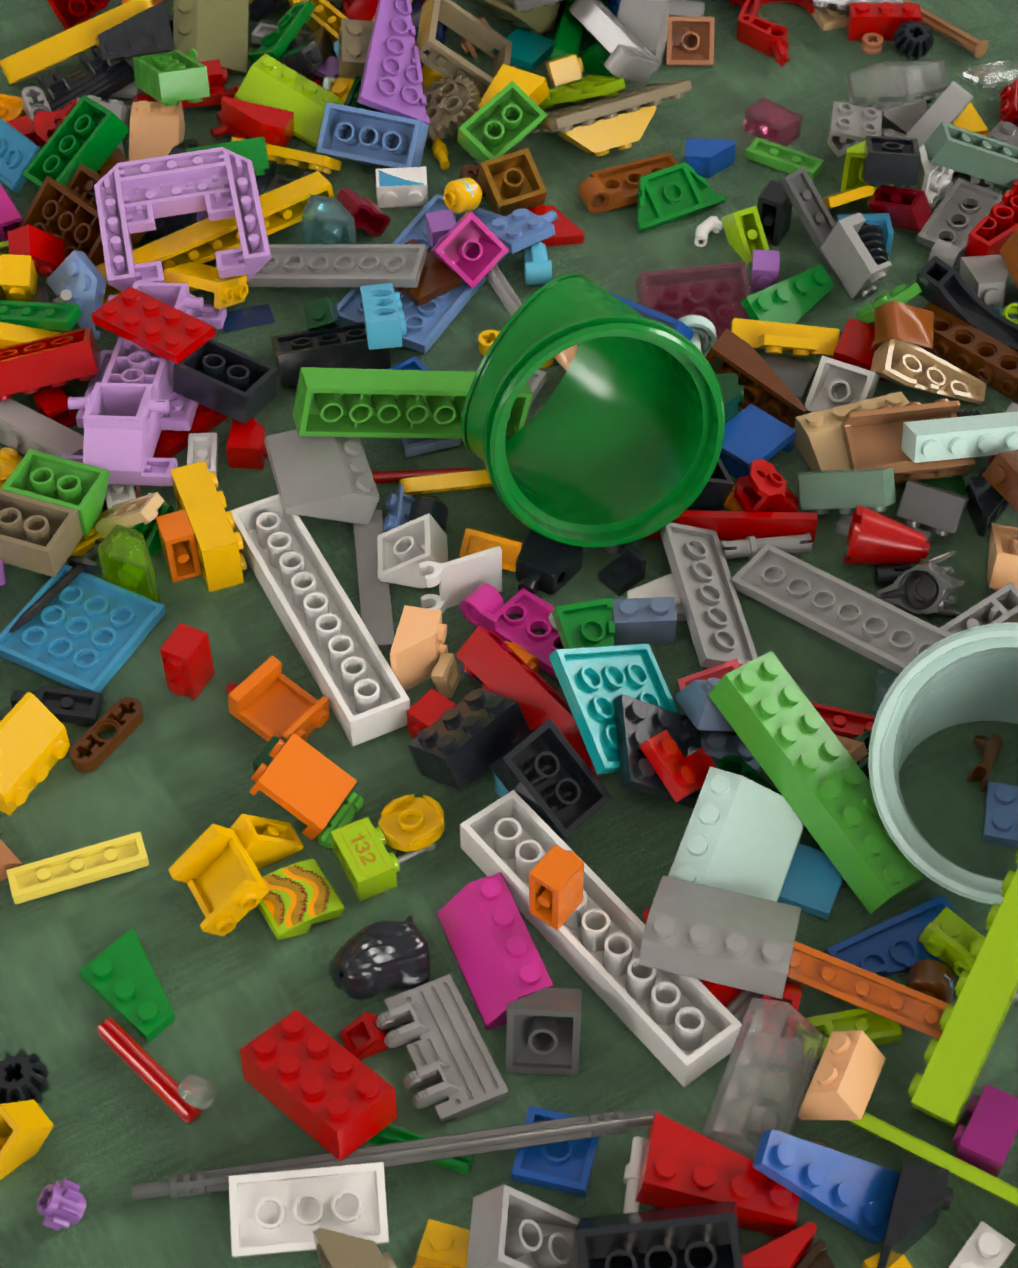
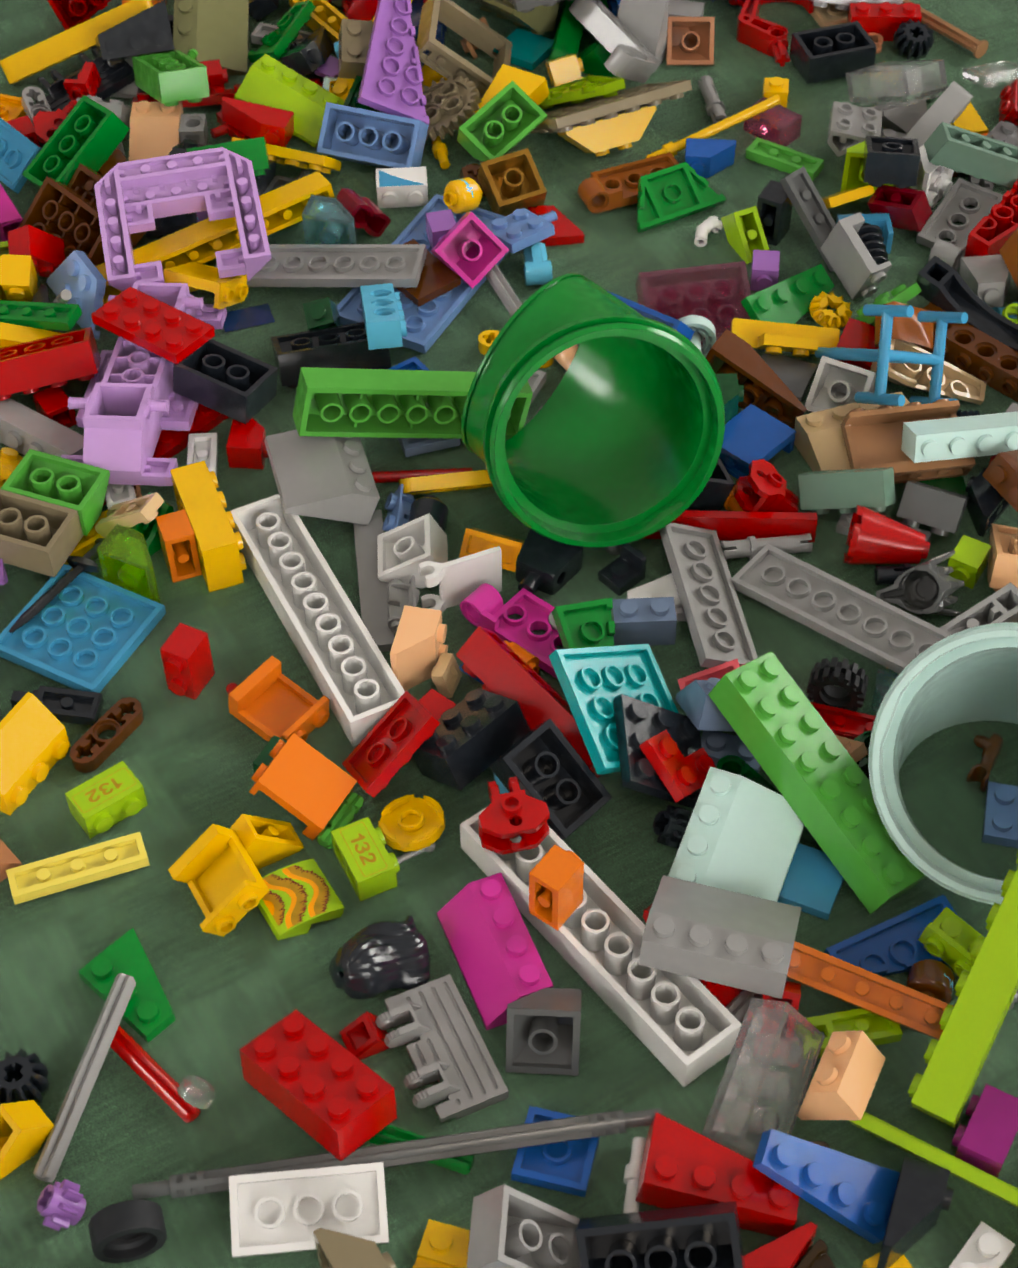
none -> light grey axle [33,973,136,1183]
none -> red bracket [63,62,101,100]
none -> lime brick [65,761,148,839]
none -> black tyre [88,1199,167,1263]
none -> light grey brick [179,114,209,145]
none -> red plate [342,690,440,798]
none -> light grey hinge [387,575,420,633]
none -> red hinge [478,777,550,855]
none -> yellow bar [645,95,781,158]
none -> black gear [653,805,691,849]
none -> light grey pin [698,75,727,124]
none -> yellow slope [761,77,789,118]
none -> black brick [789,21,877,84]
none -> black tyre [807,657,869,712]
none -> yellow gear [809,291,853,329]
none -> dark azure piece [815,304,968,406]
none -> lime brick [947,534,992,589]

